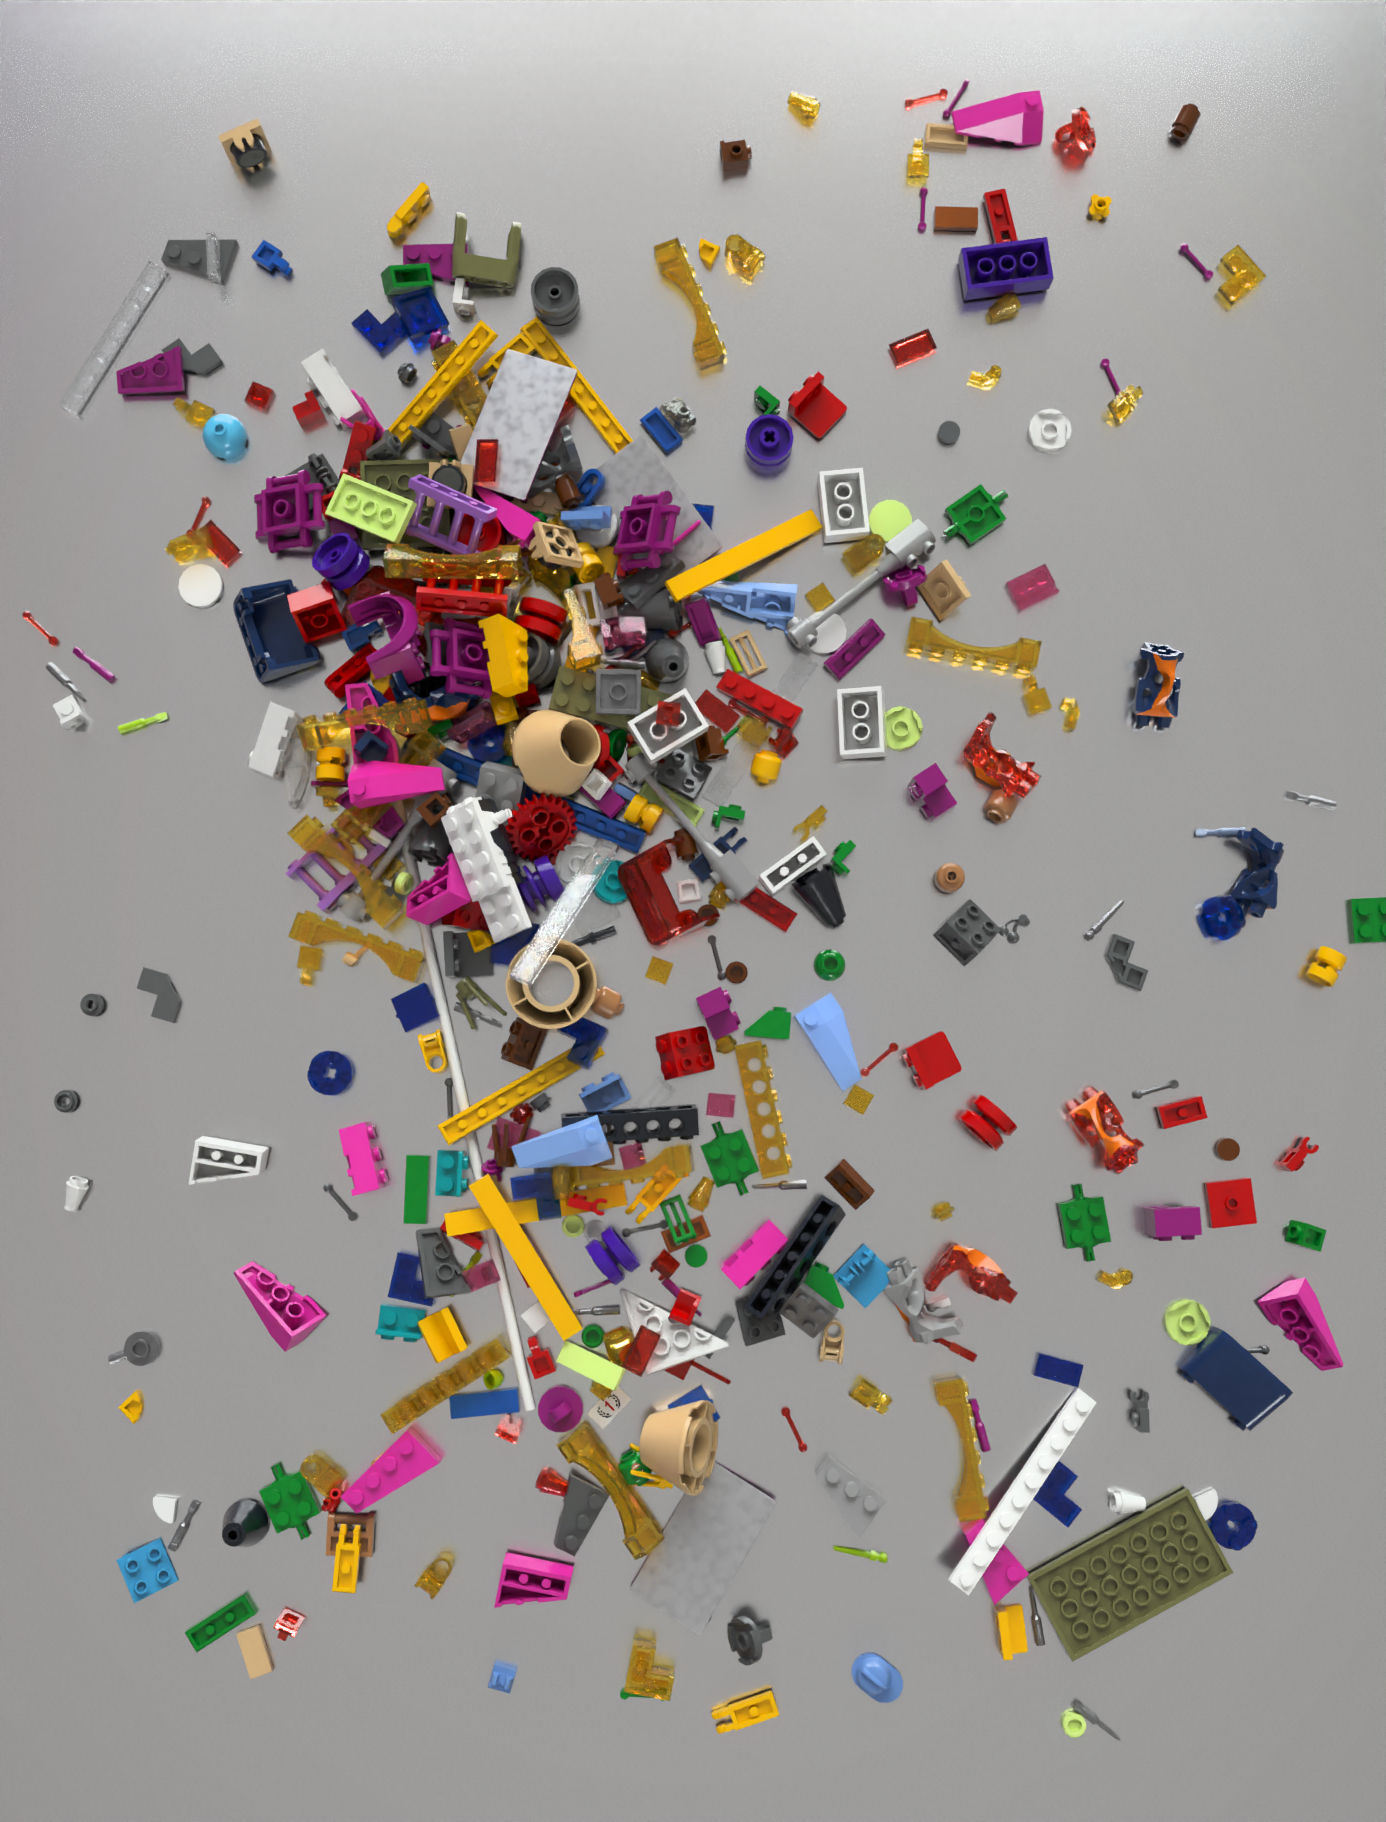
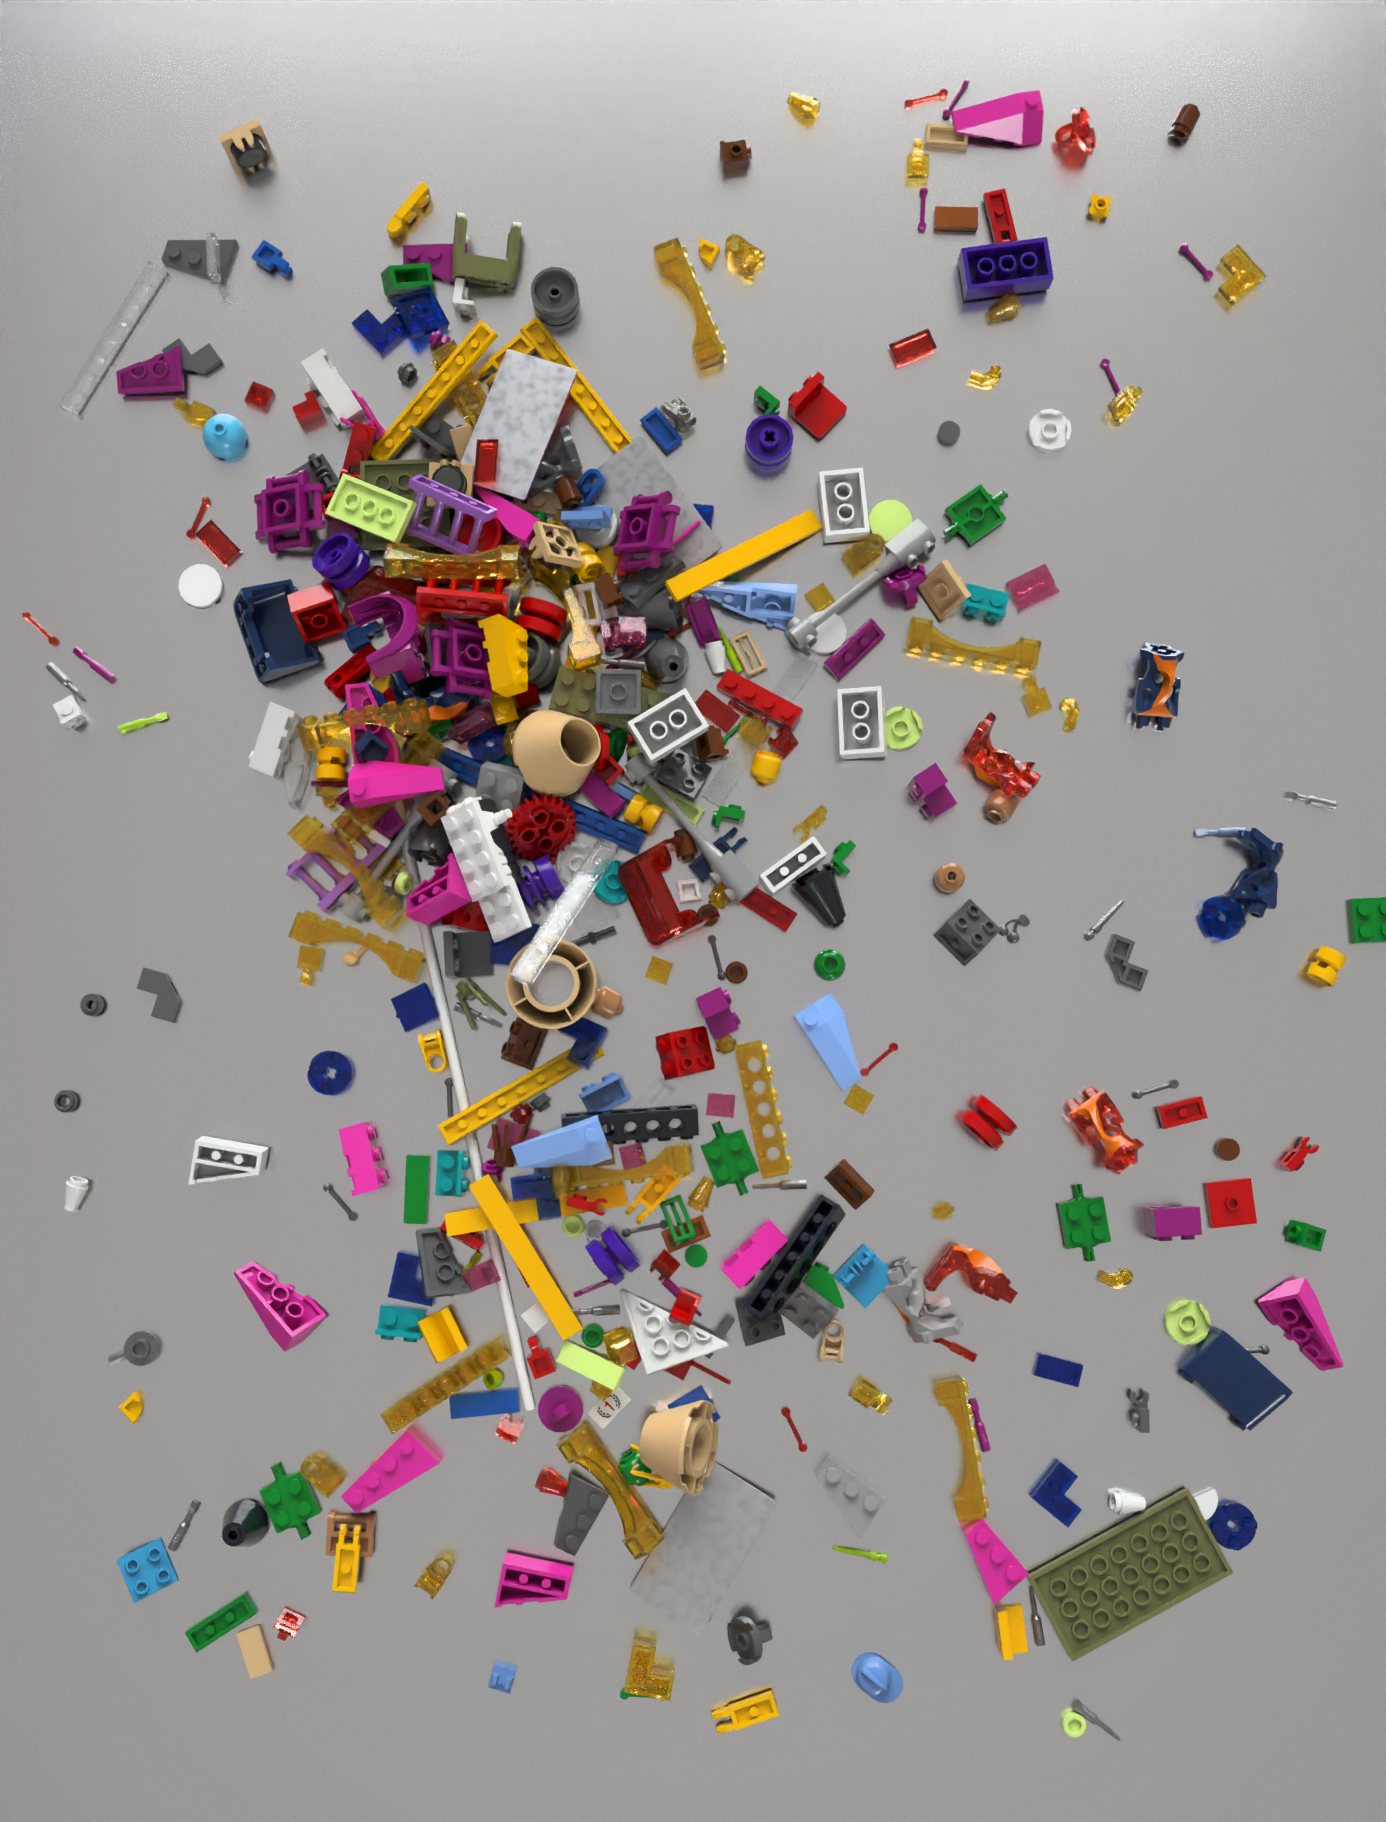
white tile [153,1496,178,1524] -> none
clear yellow hinge [165,526,214,562] -> none
red arm [321,1488,343,1513] -> none
dark grey bracket [366,429,402,461] -> none
yellow tile [467,930,496,953] -> none
white tile [582,769,612,800] -> none
clear red tile [621,1325,661,1377] -> none
clear red tile [656,701,681,727] -> none
green slope [744,1007,791,1040] -> none
red bracket [902,1031,962,1090] -> none
white plate [948,1388,1097,1596] -> none
none -> teal bracket [960,583,1009,622]

